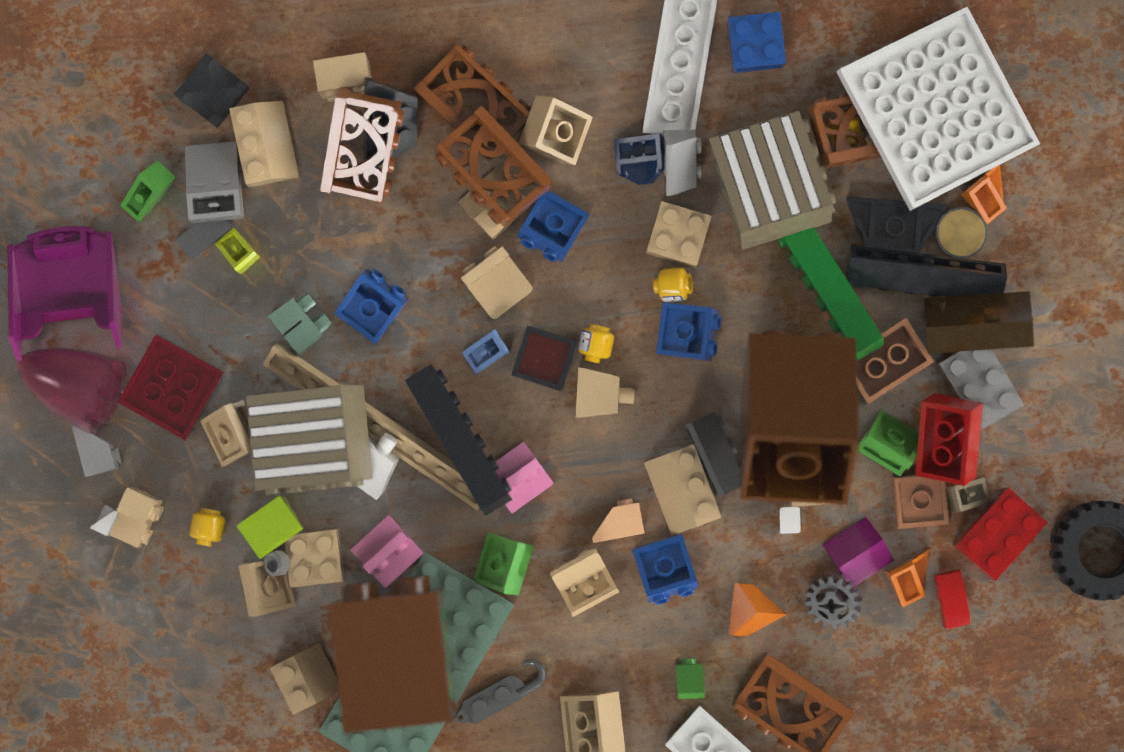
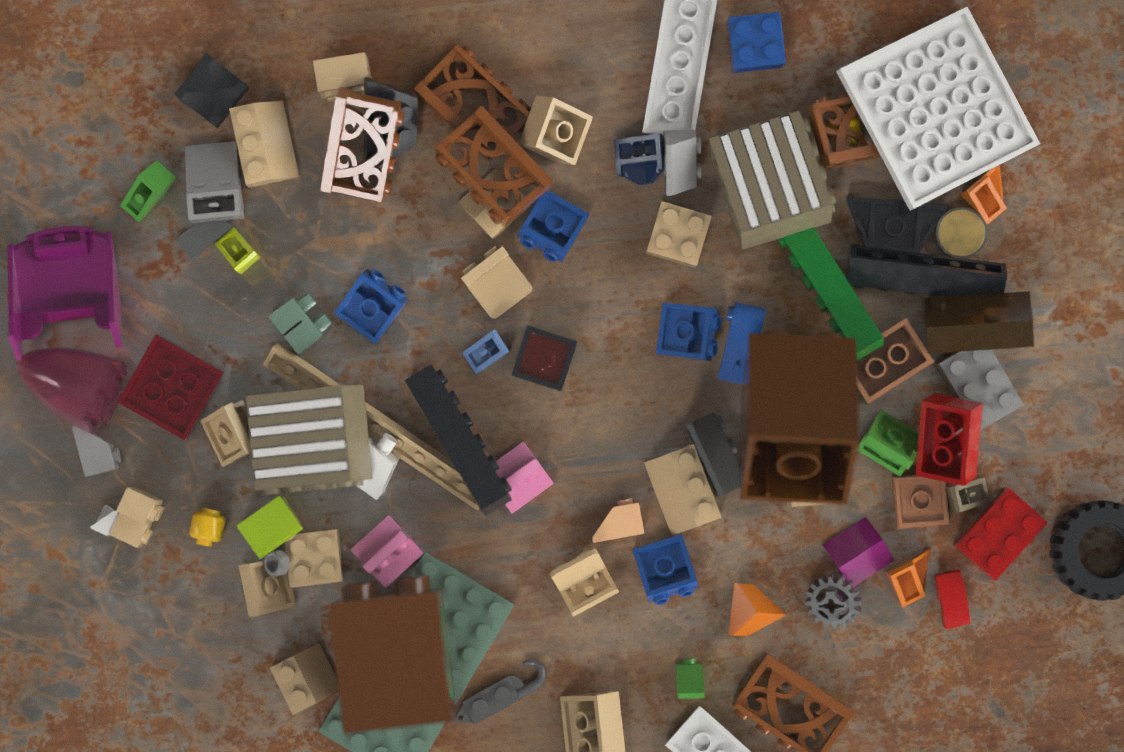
bright green bracket [473,532,533,596] -> none
tan torso [575,368,635,418] -> none
yellow head [578,324,615,363] -> none
yellow head [653,267,693,302] -> none
white slope [778,507,800,534] -> none
none -> blue door [718,302,766,384]

